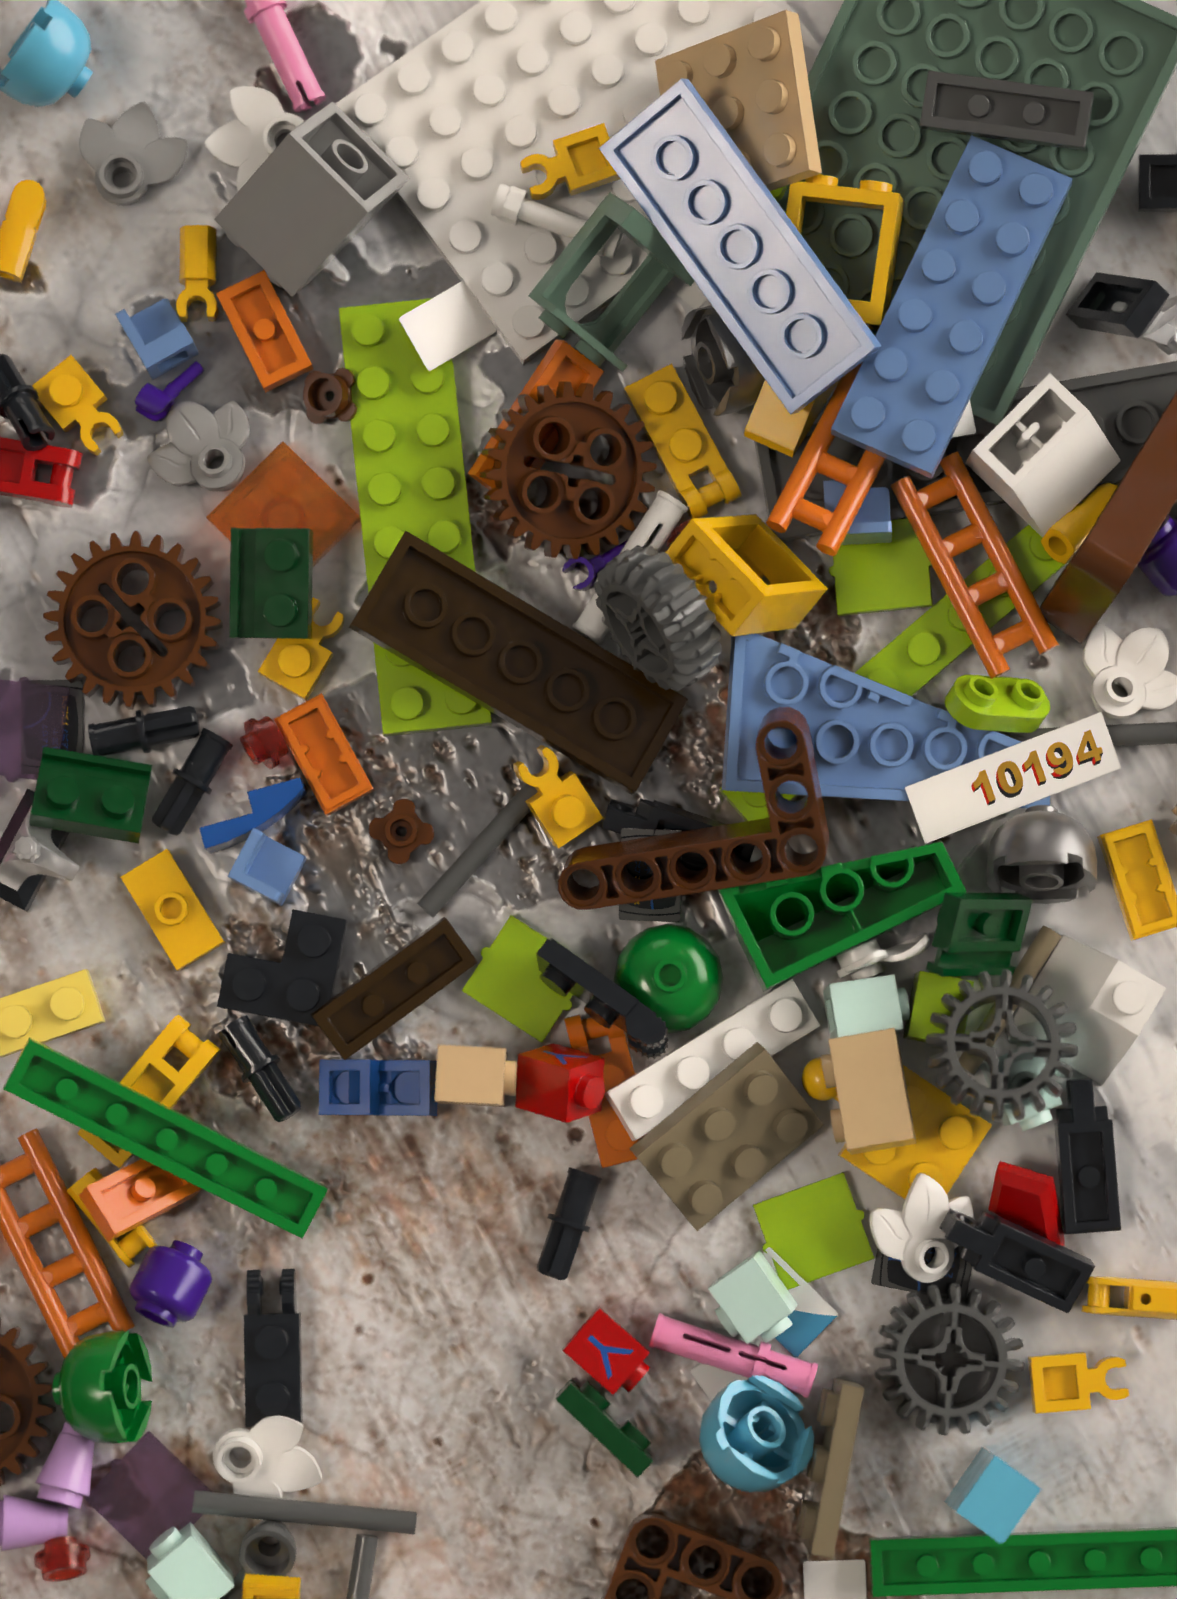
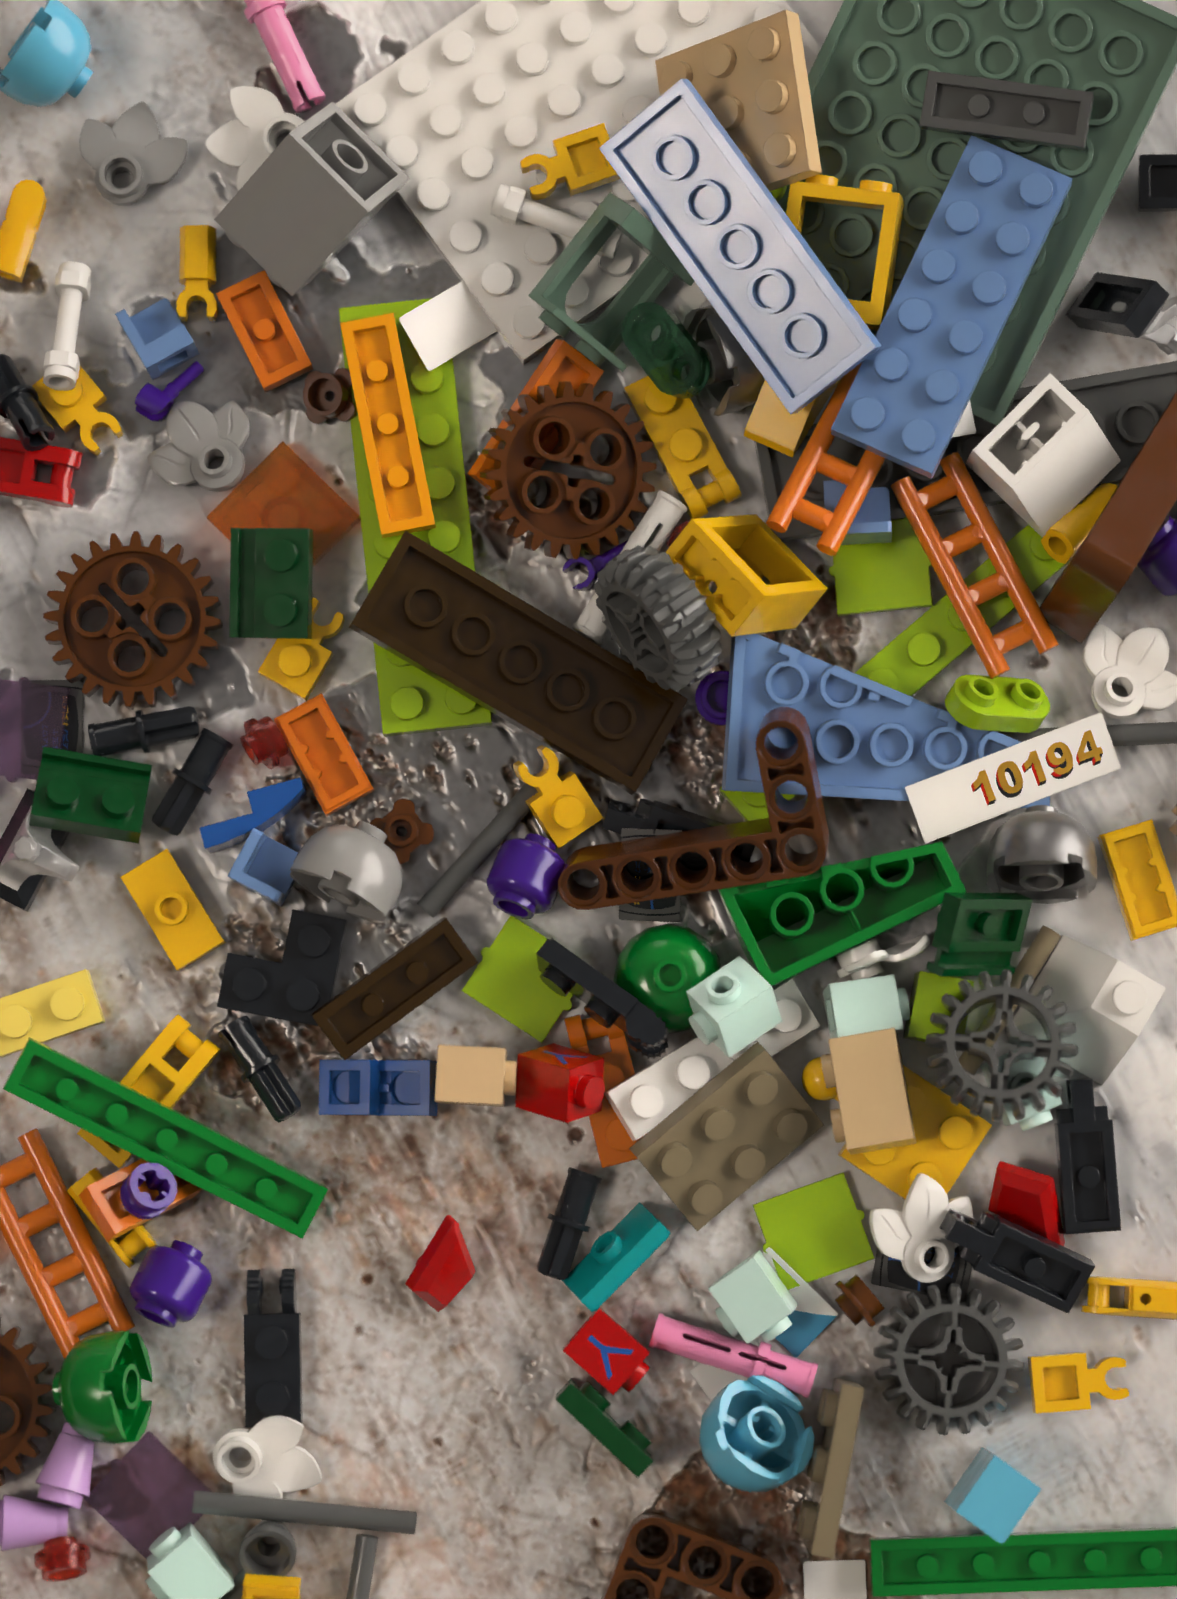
none -> white bar [43,261,91,391]
none -> bush [120,1162,177,1220]
none -> light grey cylinder [290,821,402,923]
none -> light orange plate [340,313,436,538]
none -> red piece [405,1215,476,1312]
none -> dark purple head [486,833,565,919]
none -> teal plate [562,1202,671,1313]
none -> clear green plate [622,302,710,399]
none -> light aqua brick [686,956,782,1058]
none -> dark purple plate [695,671,729,726]
none -> reddish brown plate [834,1275,885,1327]

